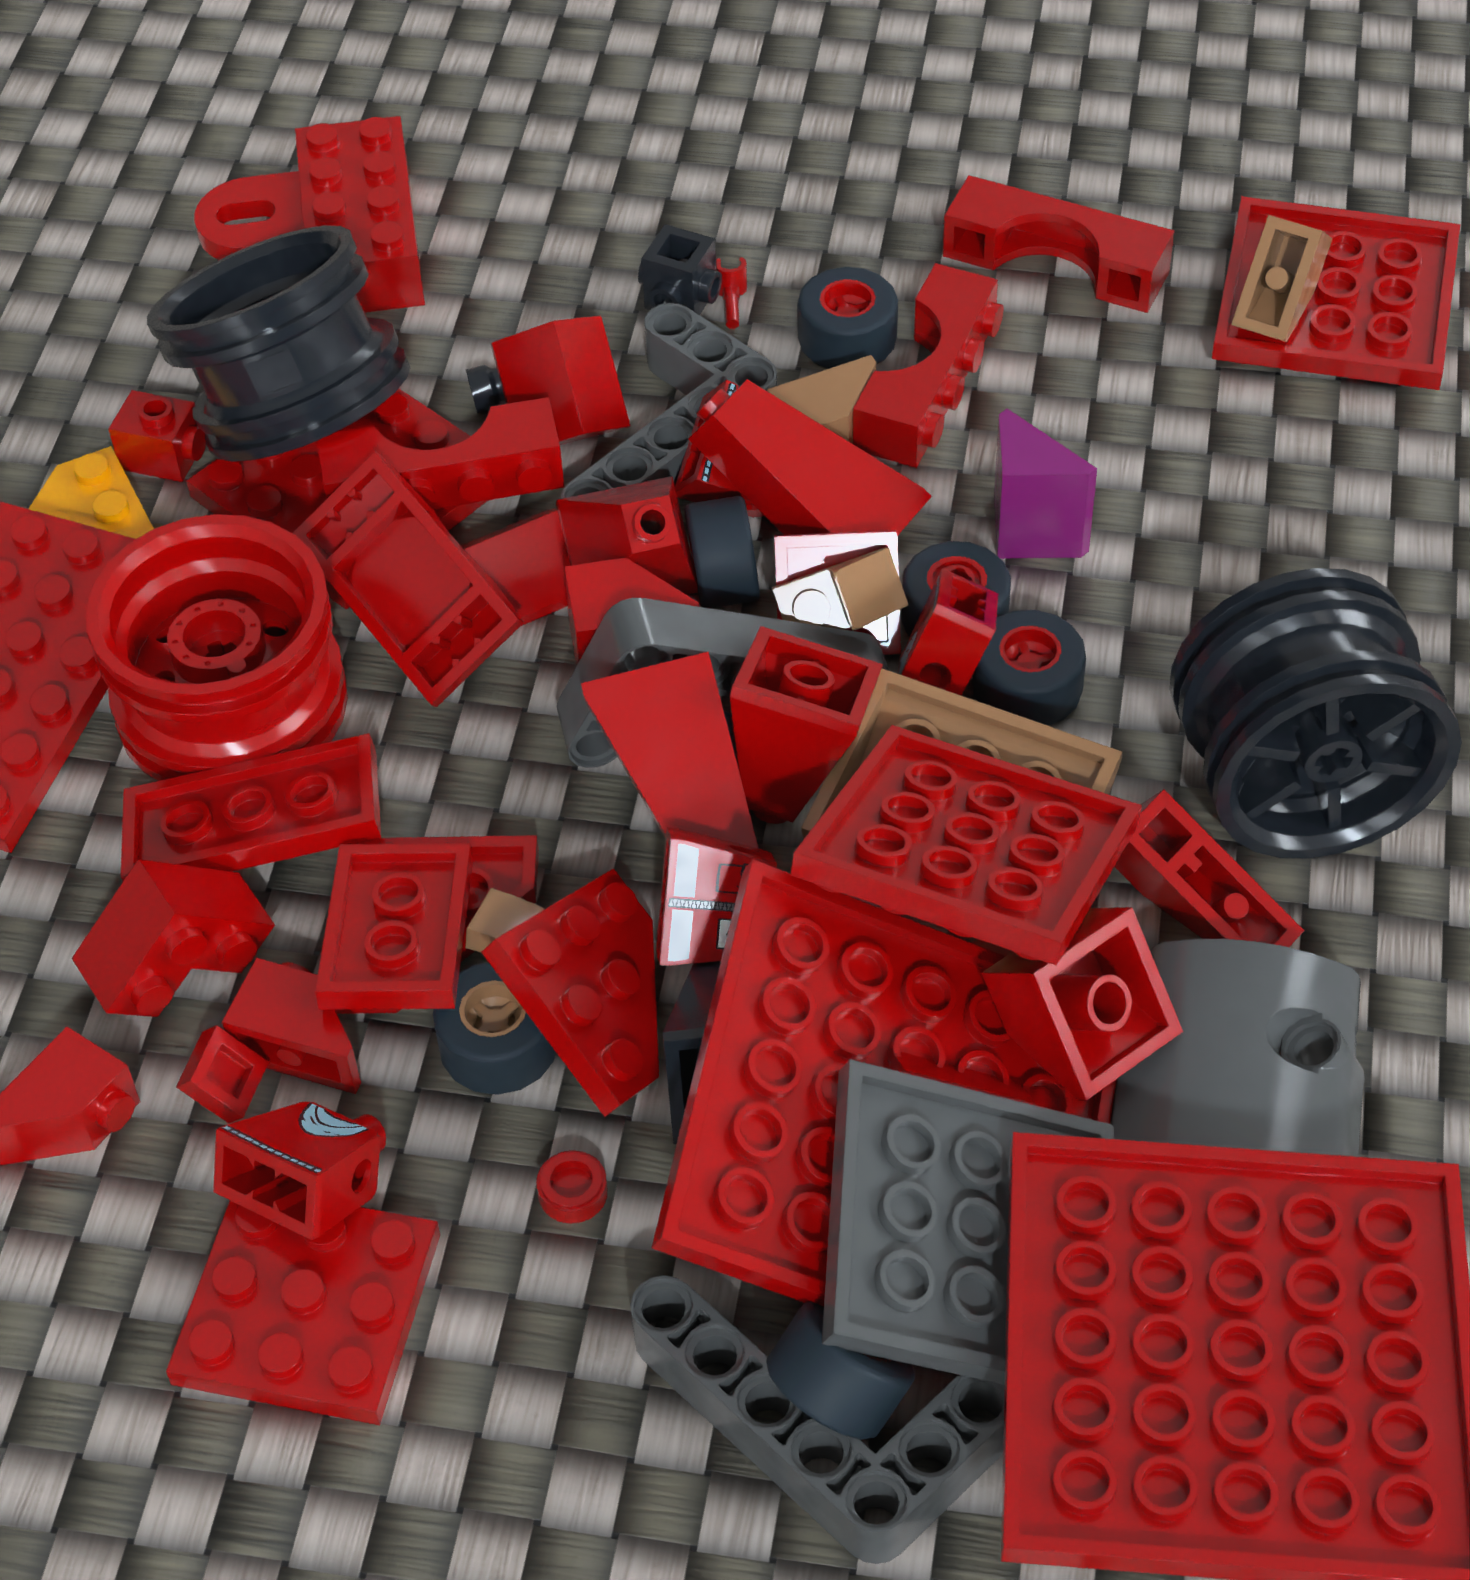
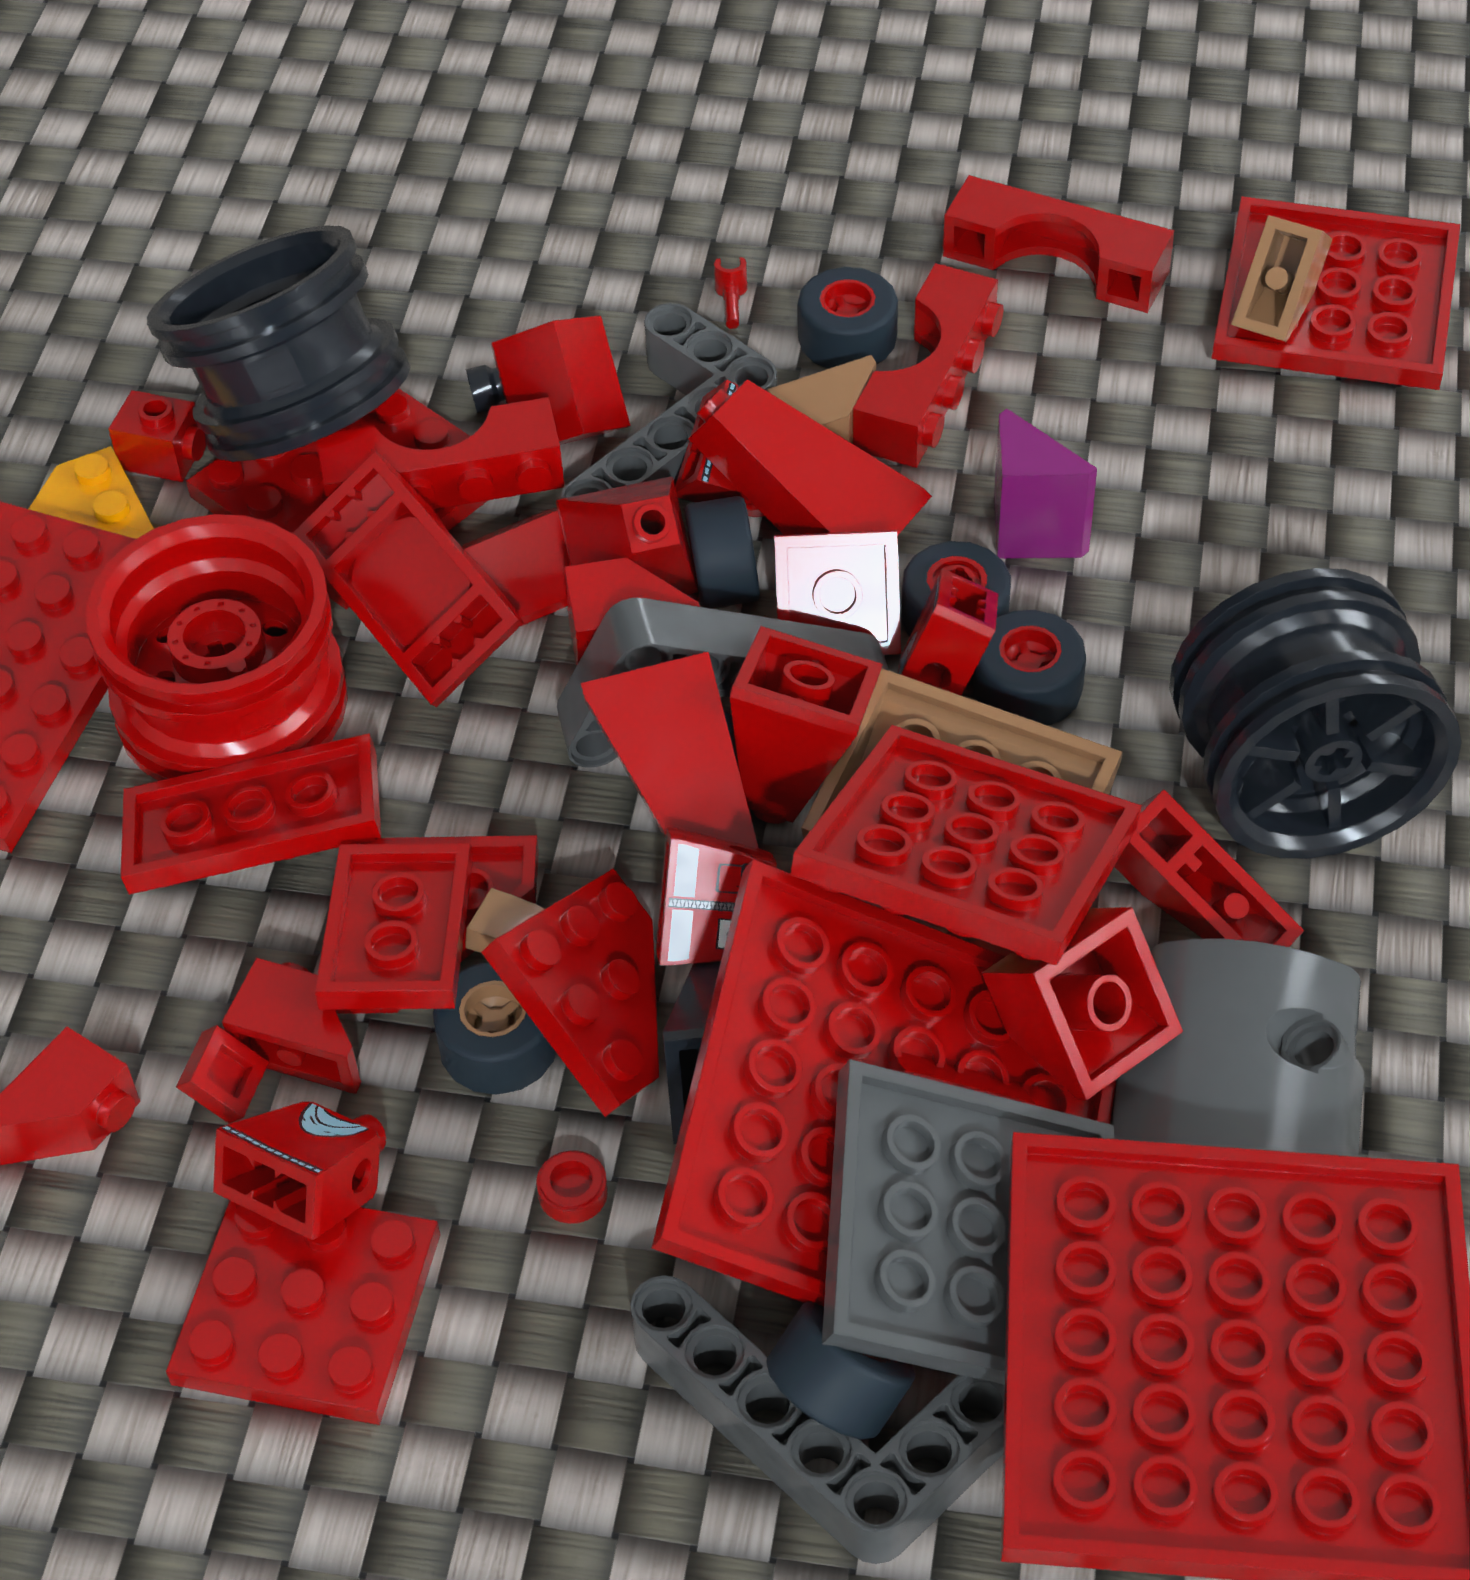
red brick [72,859,275,1017] -> none
red brick [194,116,425,313] -> none
black brick [638,224,722,315] -> none
medium nougat slope [772,547,908,630] -> none

